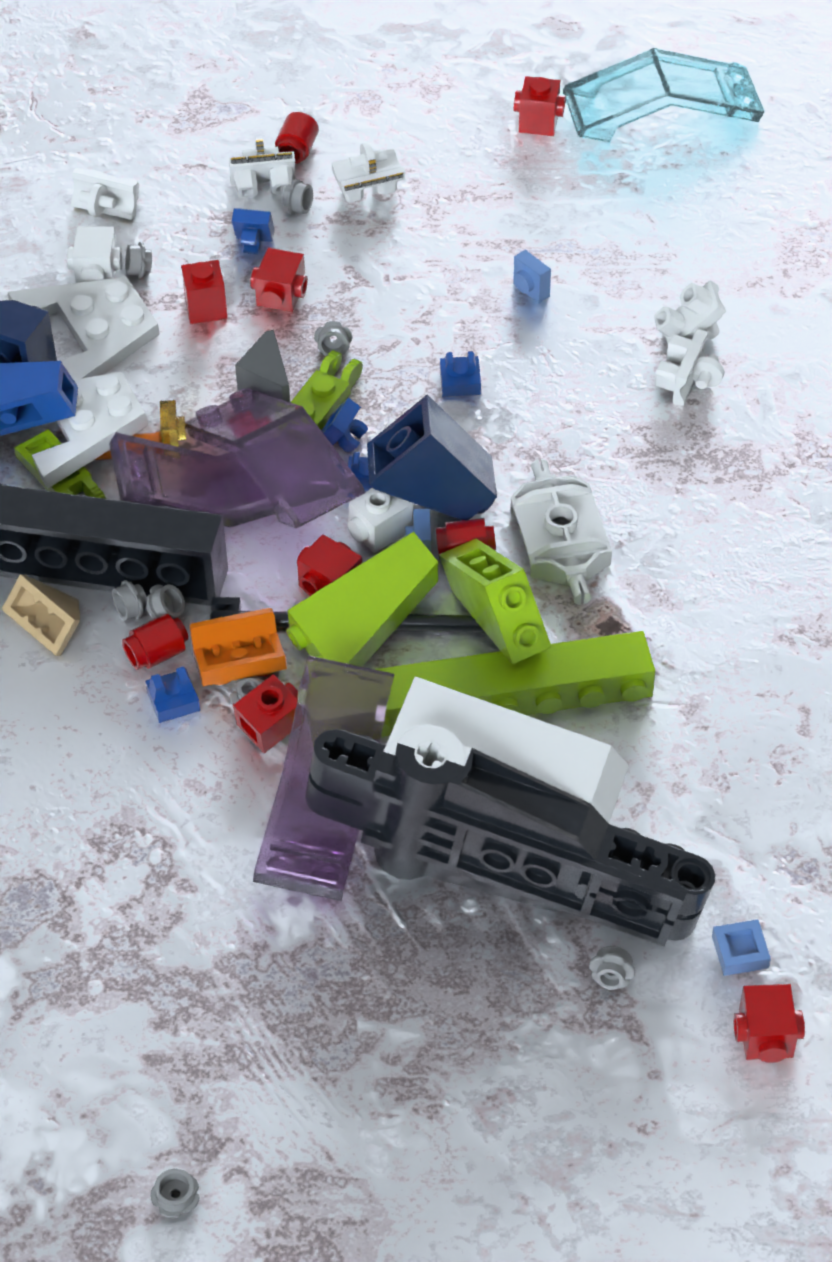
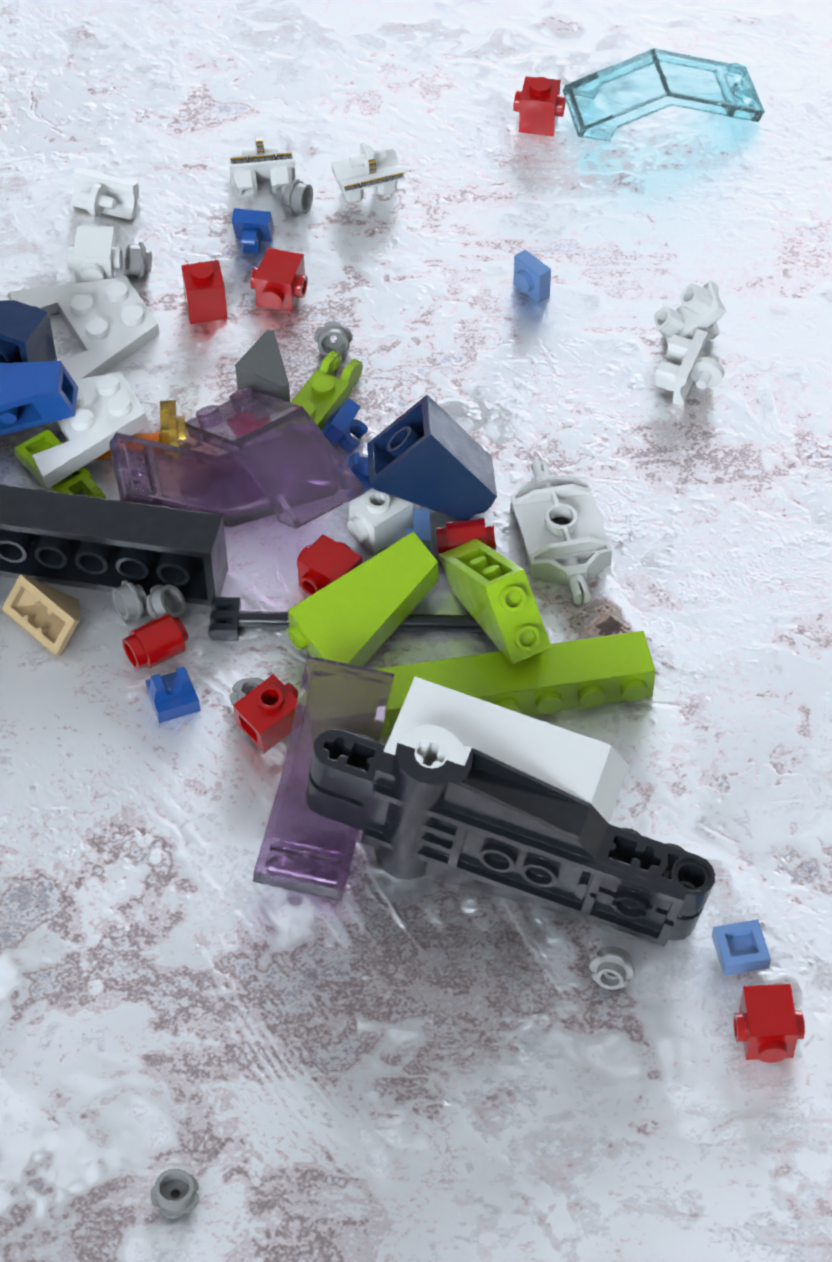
orange bracket [189,608,287,687] -> none
red brick [275,112,319,165] -> none
blue tile [440,351,481,397] -> none

